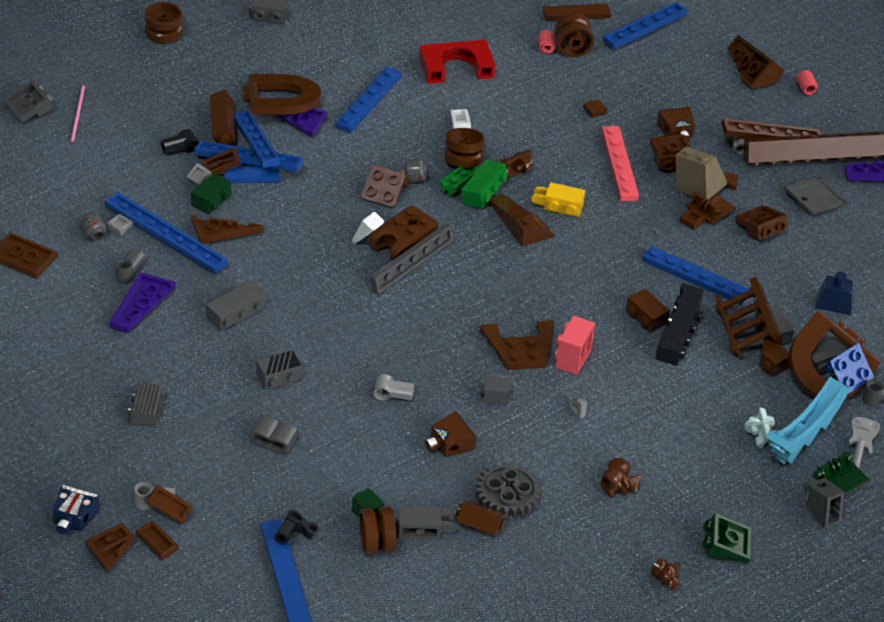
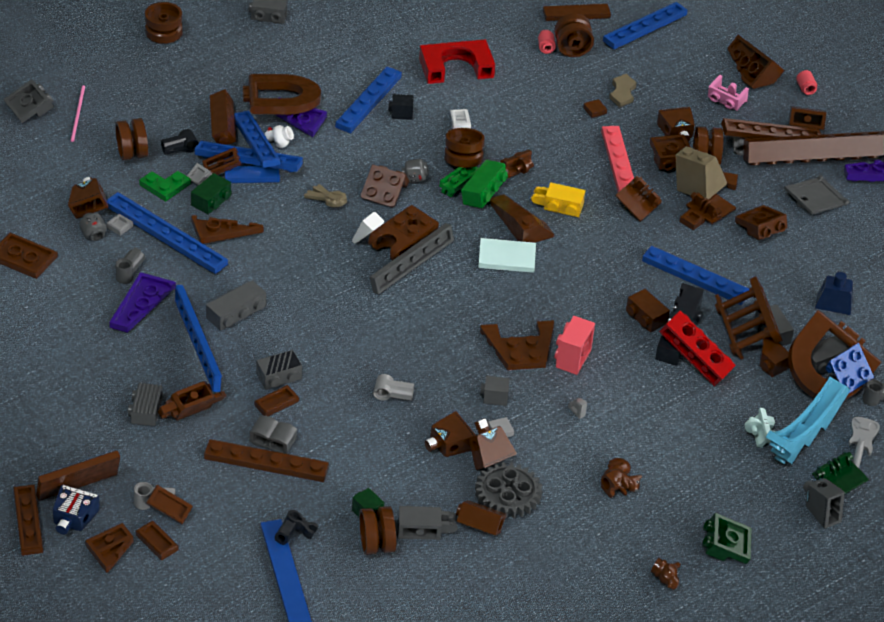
none -> reddish brown tile [13,485,43,556]
none -> reddish brown tile [36,451,120,501]
none -> reddish brown torso [68,177,108,219]
none -> reddish brown wheel [115,118,148,160]
none -> green plate [139,171,191,202]
none -> reddish brown hinge [158,381,226,421]
none -> blue tile [174,285,222,392]
none -> reddish brown plate [204,439,329,482]
none -> reddish brown tile [254,385,299,416]
none -> white animal [264,125,294,148]
none -> dark tan piece [304,184,347,207]
none -> black brick [388,94,414,120]
none -> reddish brown torso [469,418,517,470]
none -> light aqua tile [478,238,536,273]
none -> light grey tile [488,417,514,437]
none -> dark tan tile [609,74,637,107]
none -> reddish brown hinge [615,175,662,221]
none -> red brick [659,310,736,387]
none -> reddish brown wheel [693,126,723,165]
none -> bright pink window [708,75,749,111]
none -> reddish brown brick [788,106,827,130]

